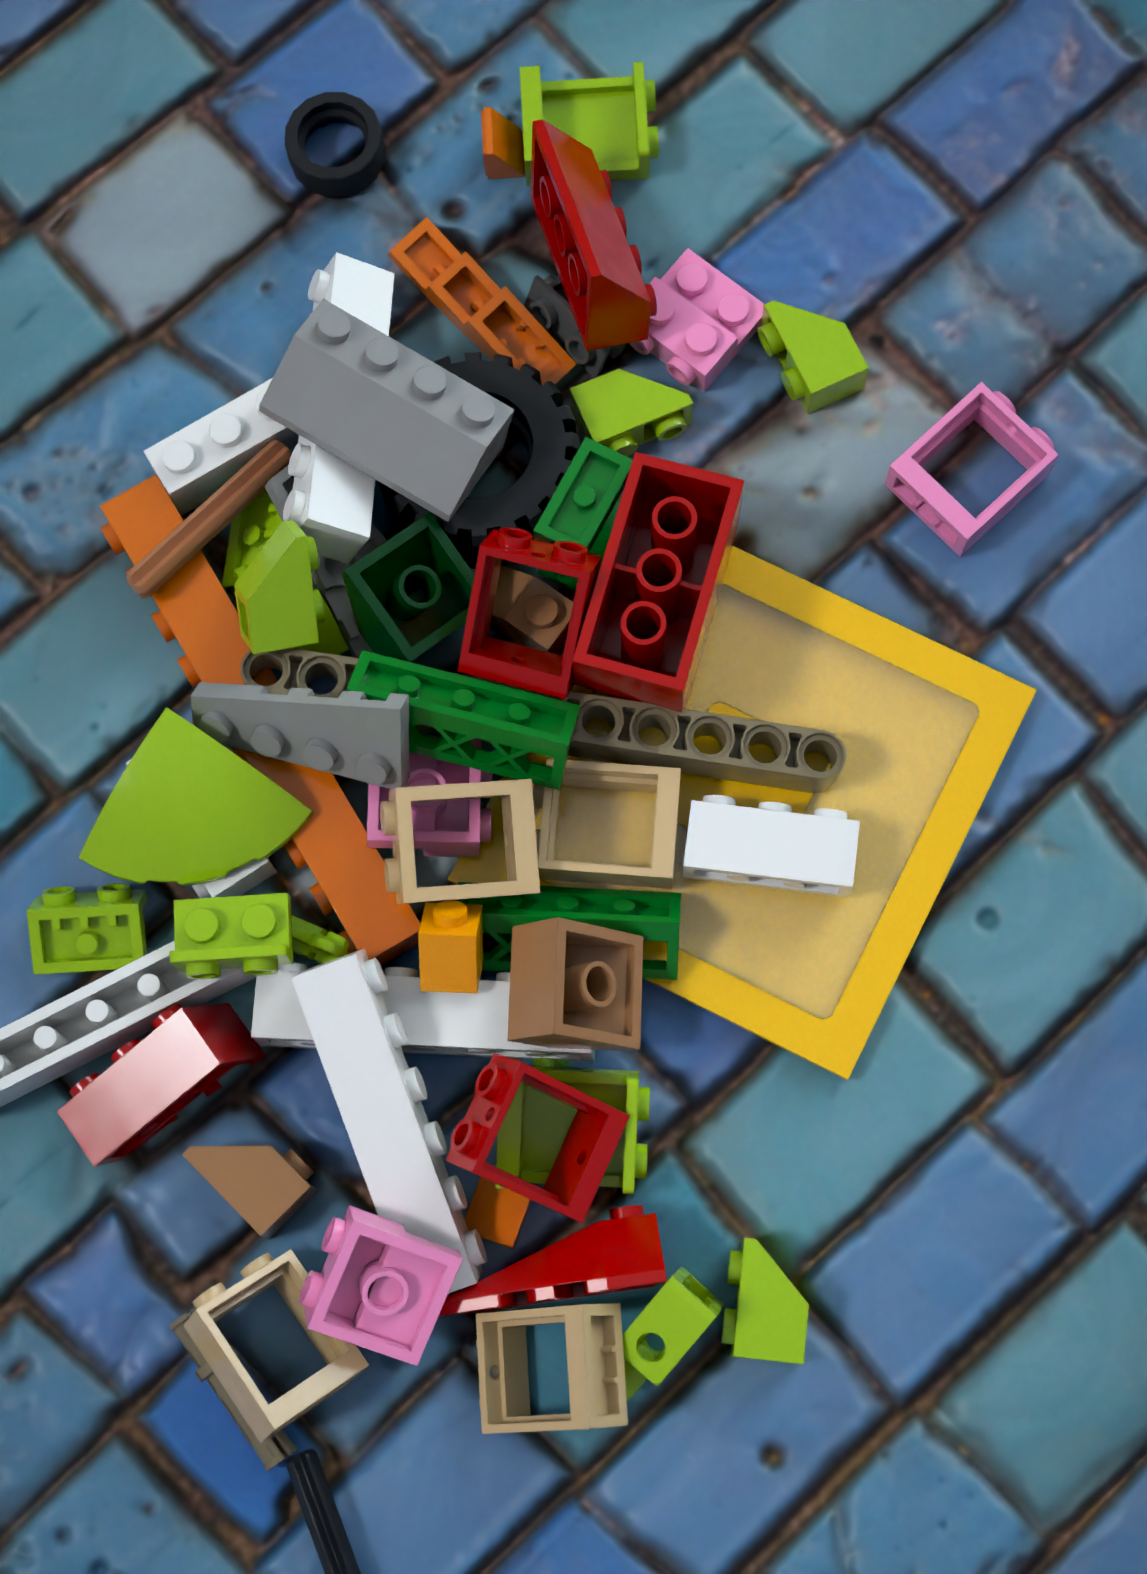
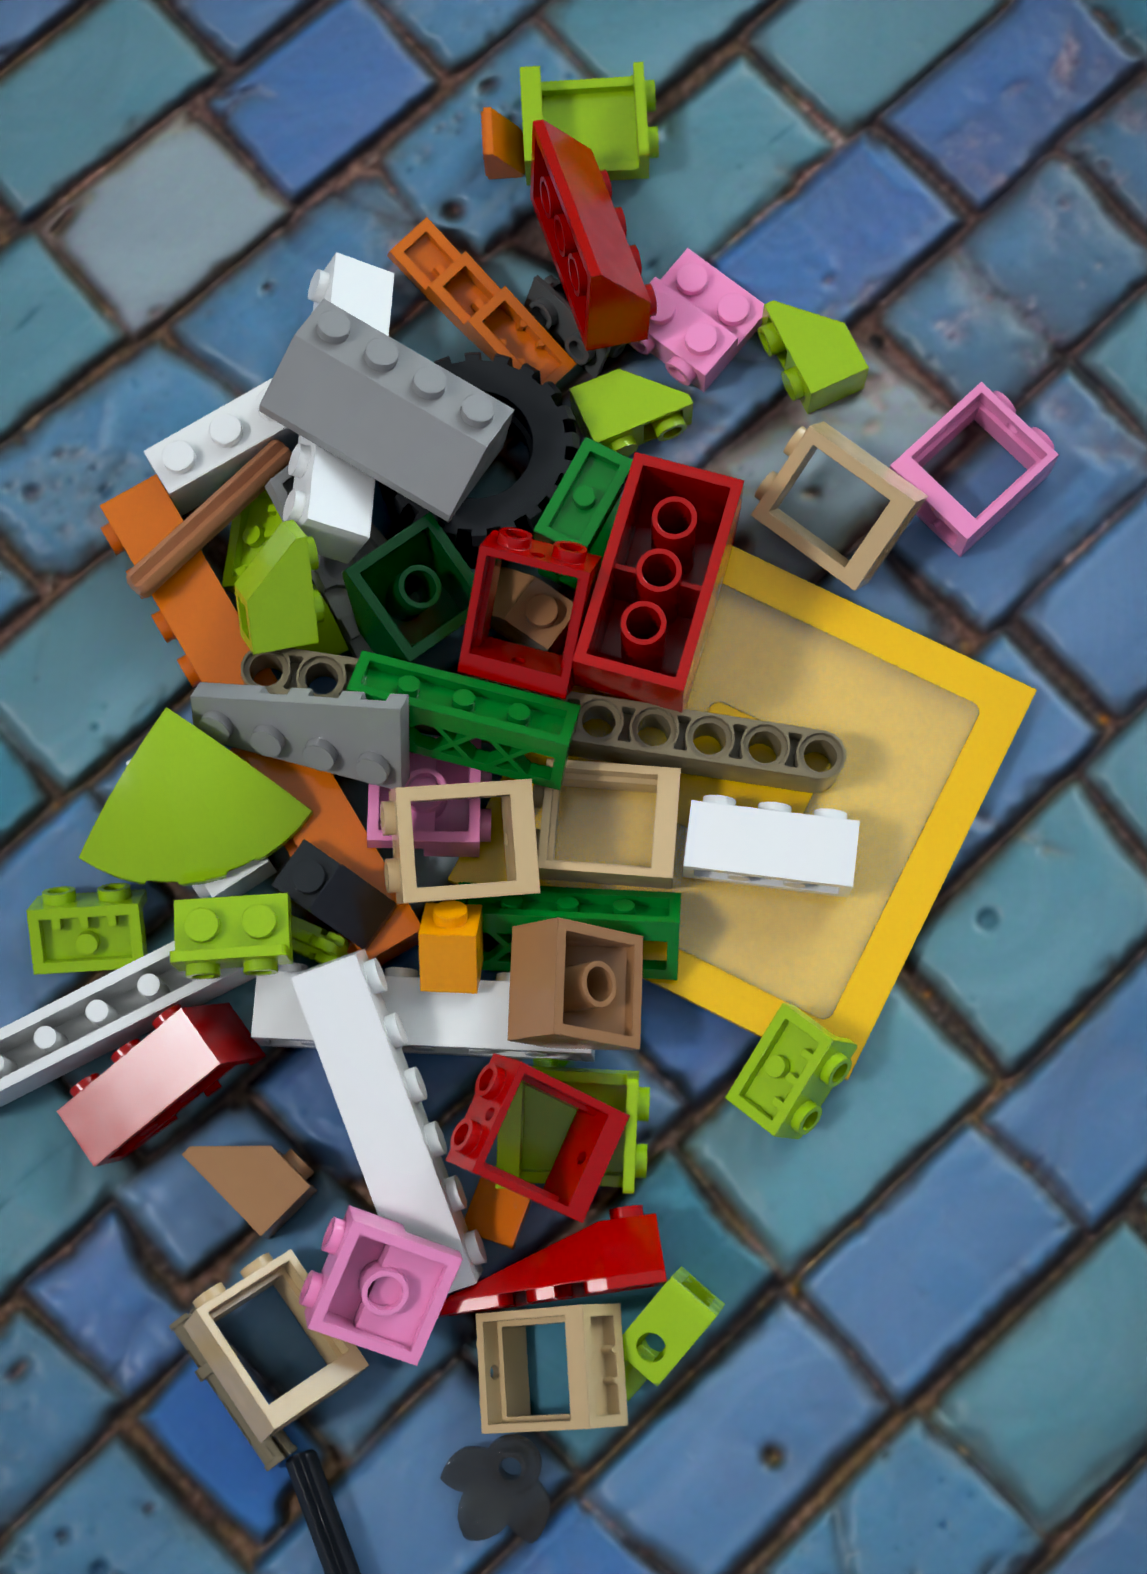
black tyre [285,92,385,197] -> none
lime slope [721,1237,809,1365] -> none
none -> black slope [271,839,398,950]
none -> clear smoke plate [440,1434,550,1543]
none -> lime bracket [725,1003,857,1139]
none -> tan window [751,421,928,591]

